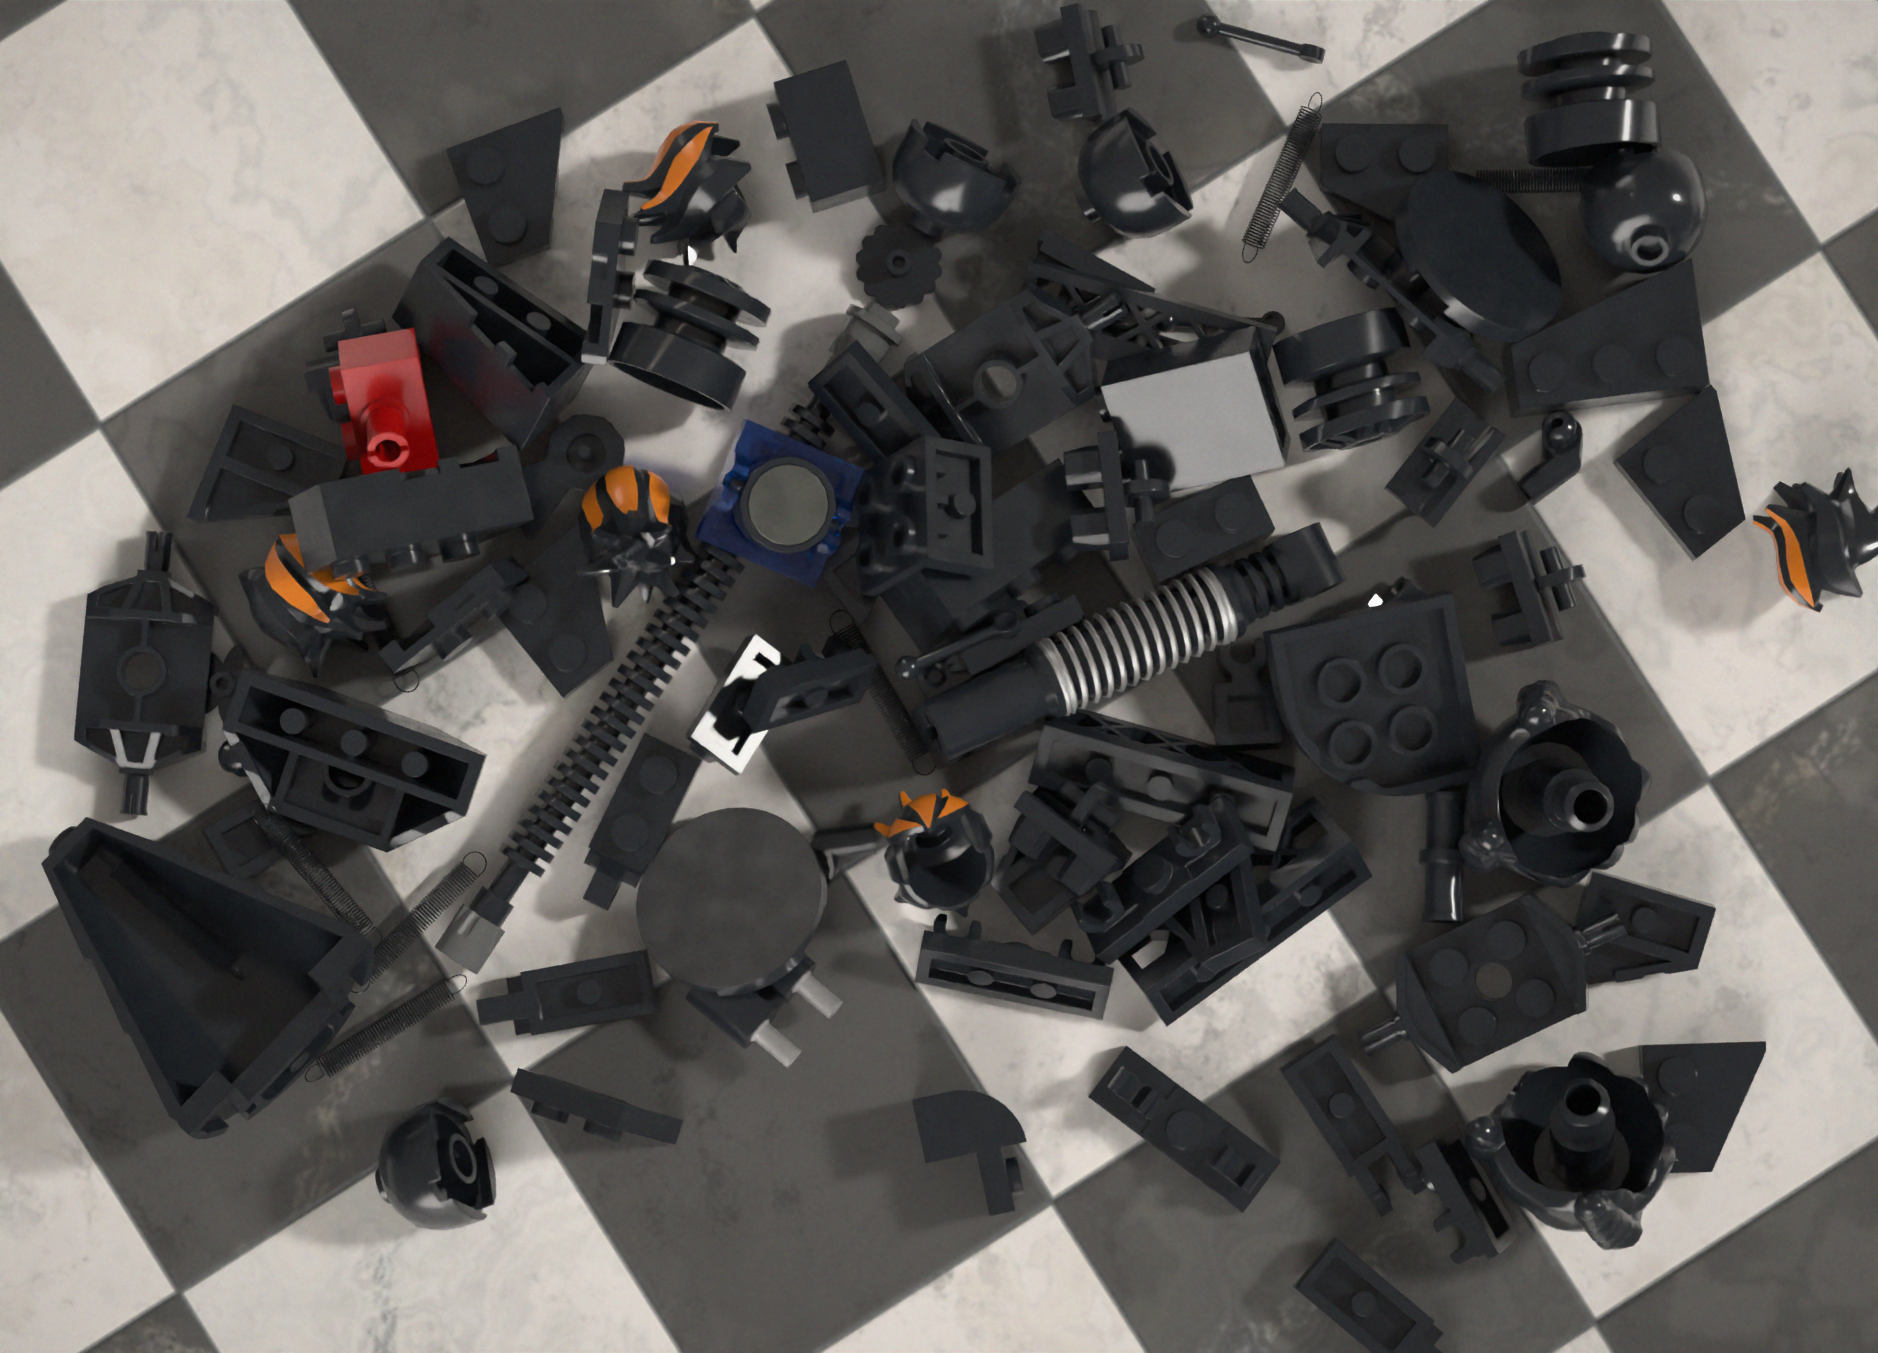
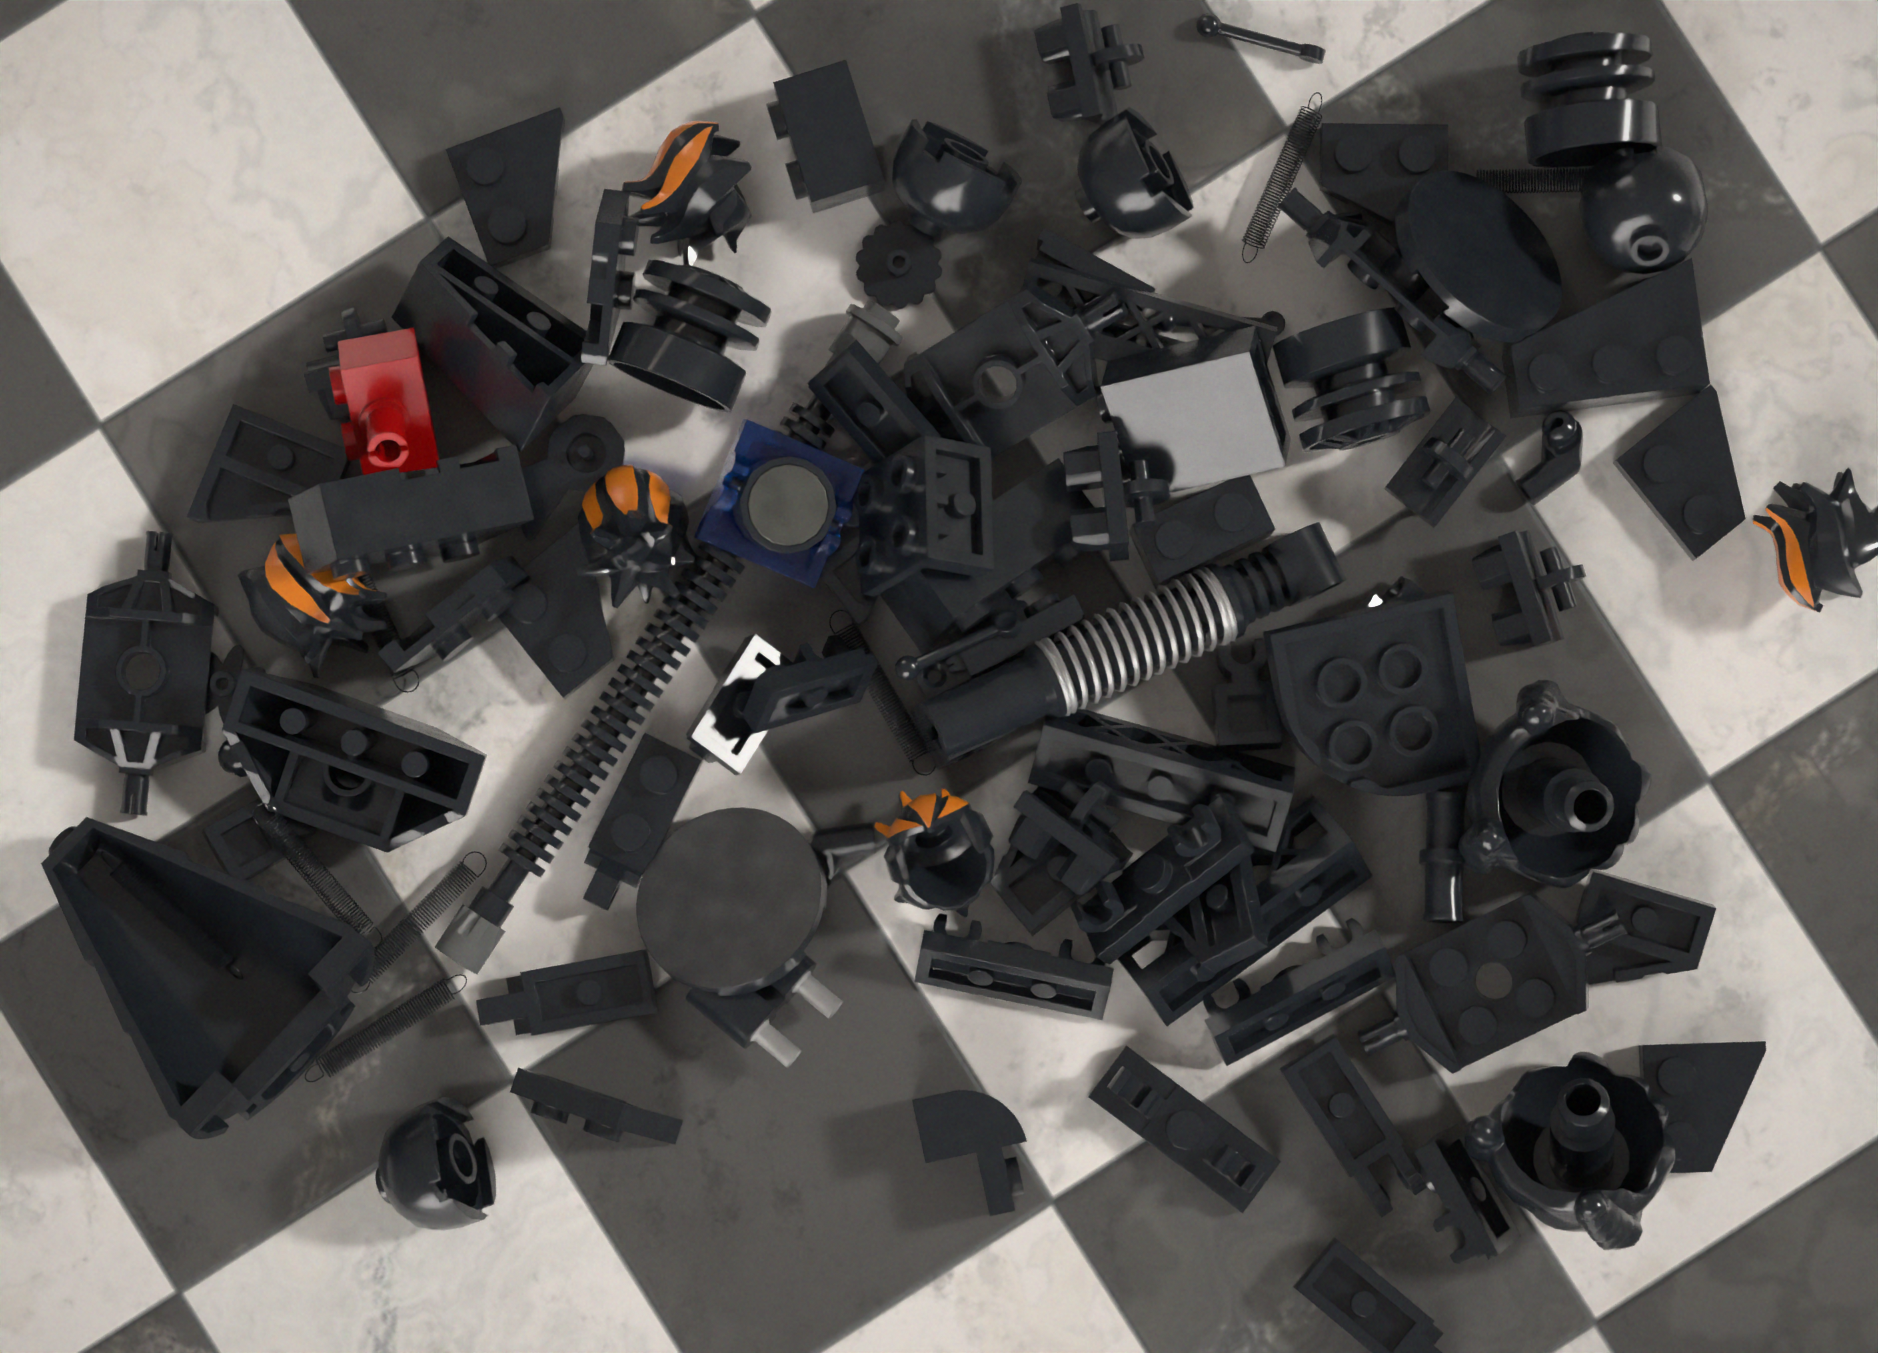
none -> black plate [1203,918,1396,1066]

